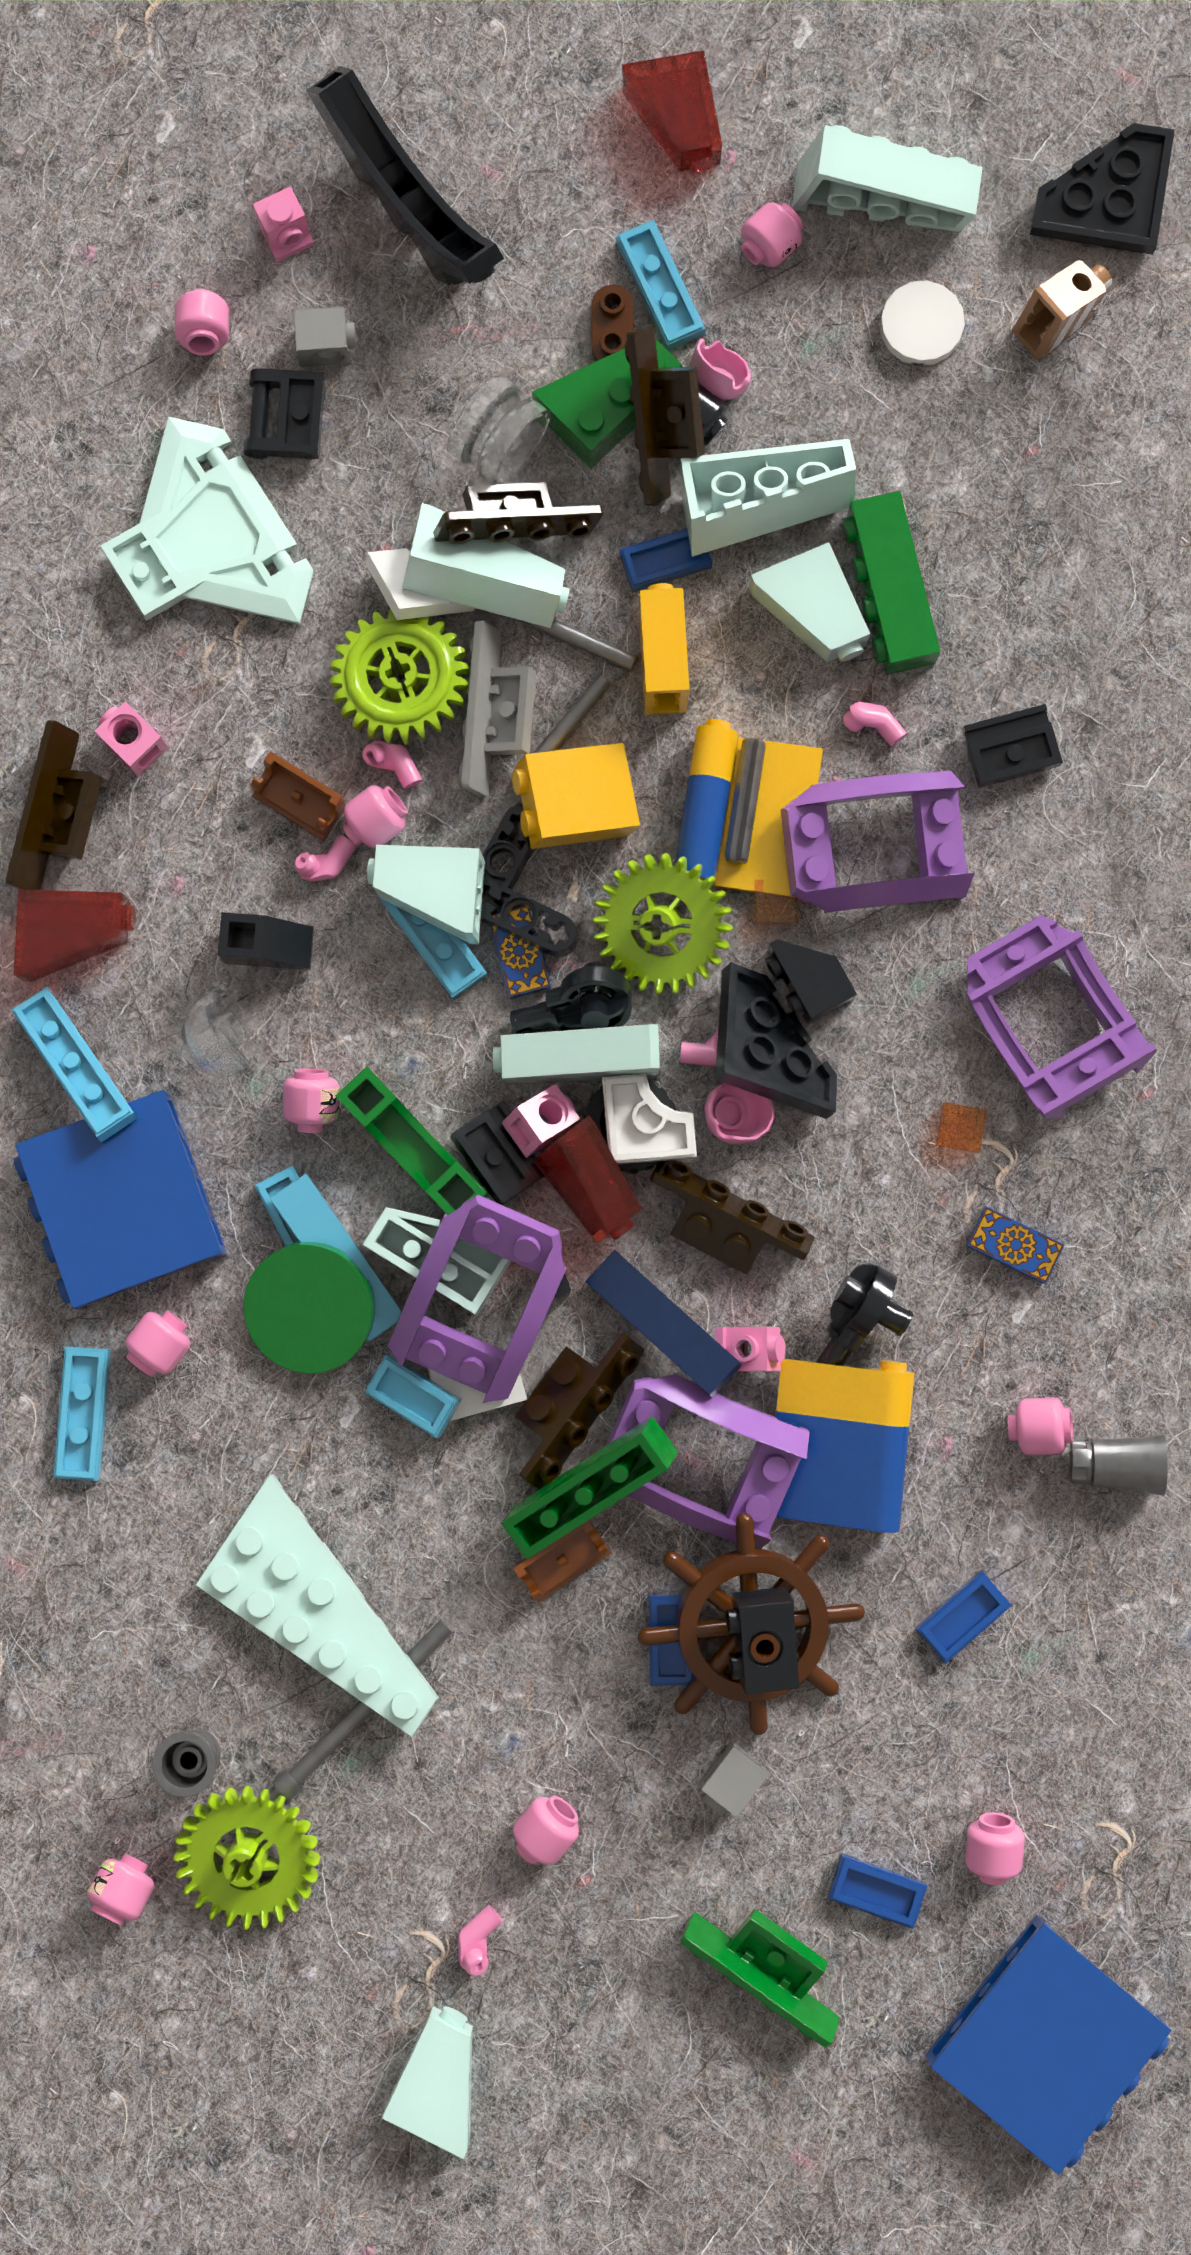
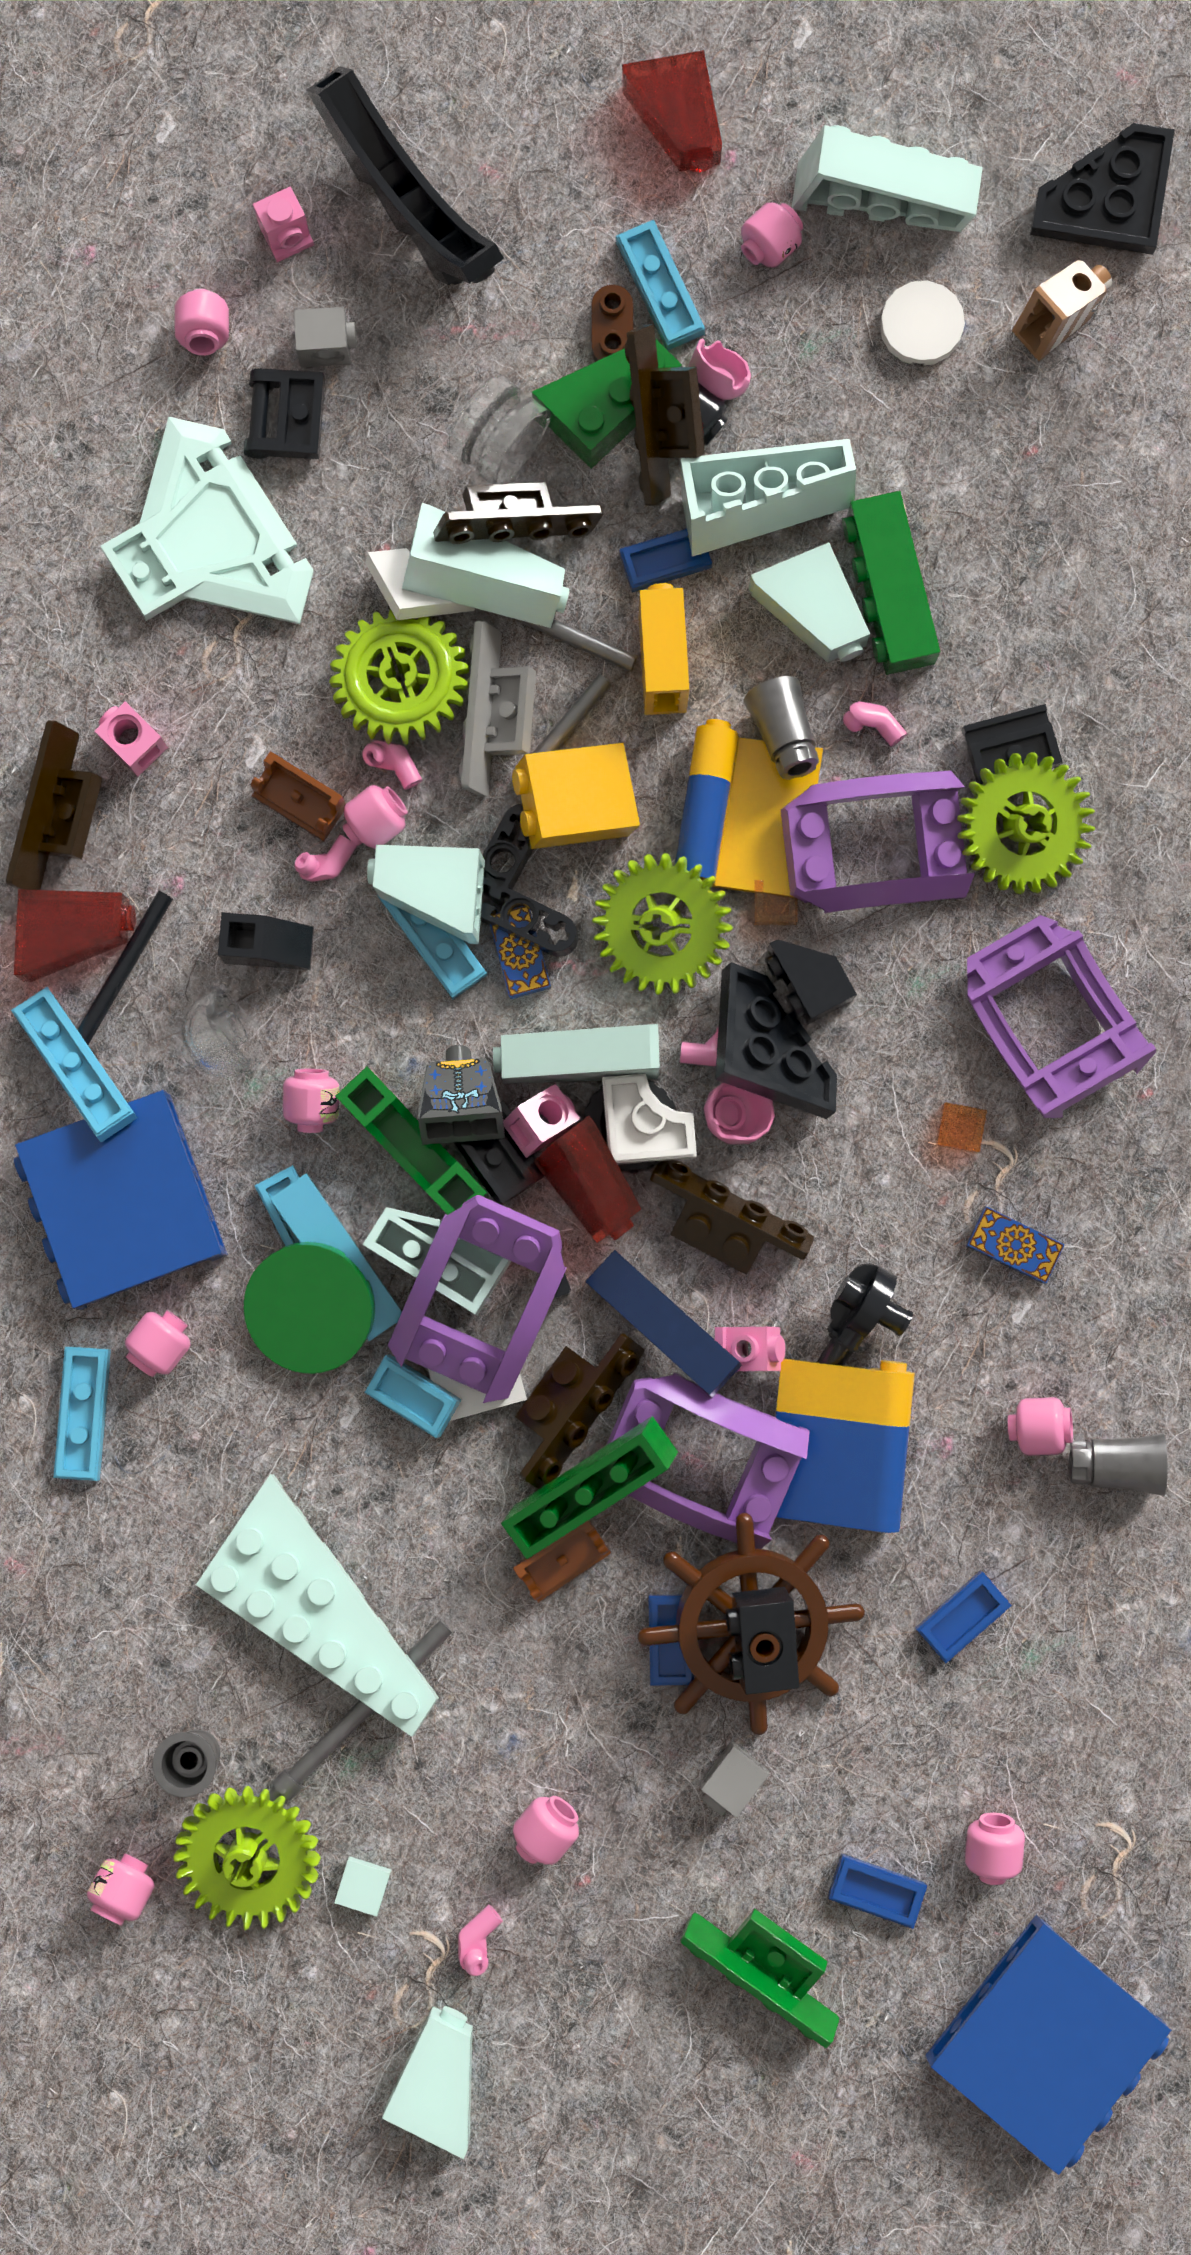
black pin [510,961,632,1034] -> none
flat silver axle [725,738,765,864] -> none
none -> black bar [77,890,173,1045]
none -> light aqua tile [334,1856,391,1917]
none -> dark grey torso [418,1045,505,1145]
none -> flat silver plant [743,676,819,780]
none -> lime gear [957,752,1095,894]

